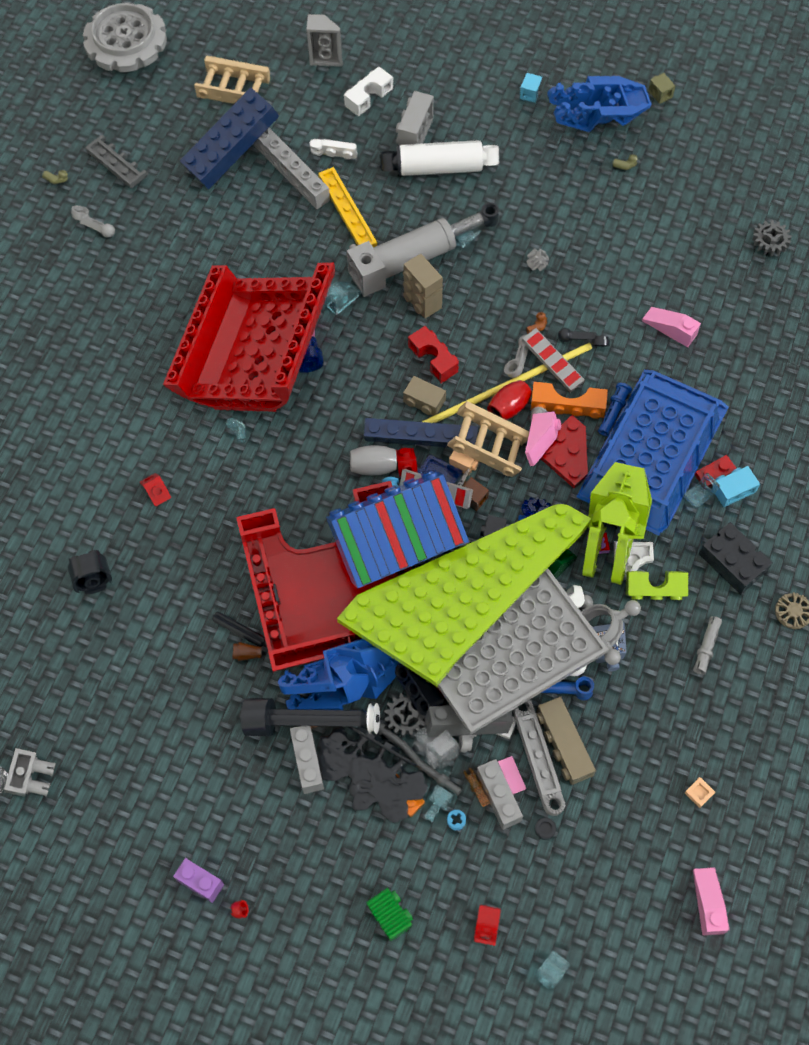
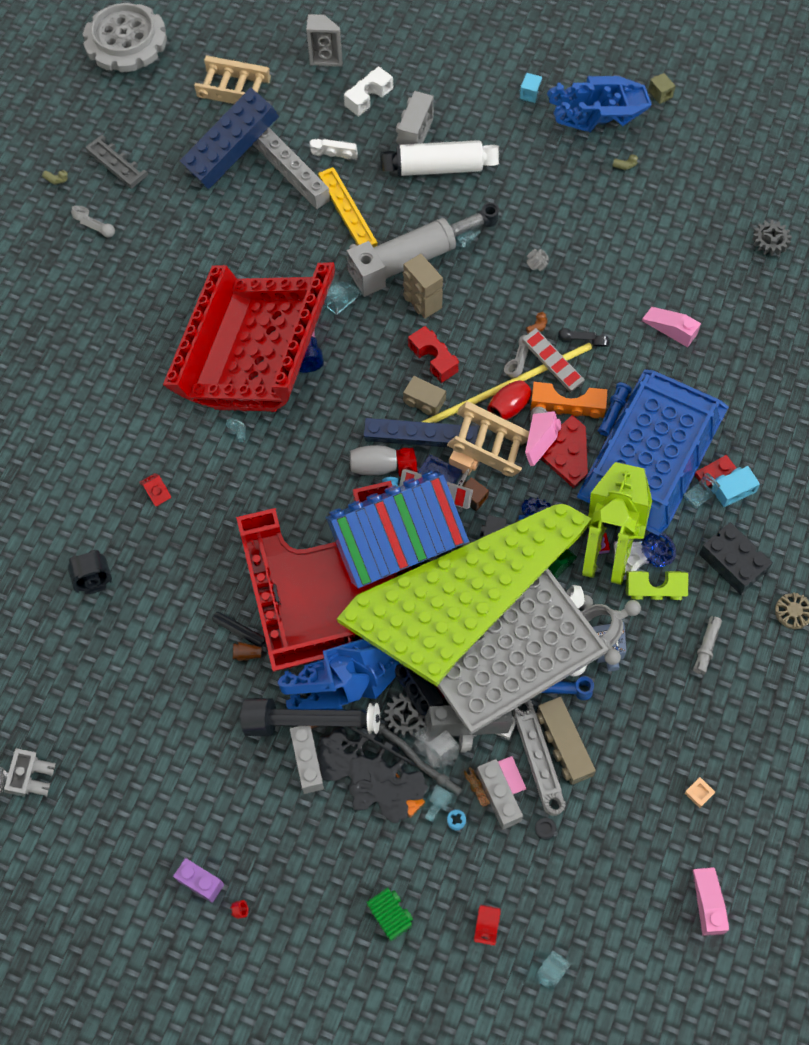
none -> clear blue wheel [641,532,676,567]

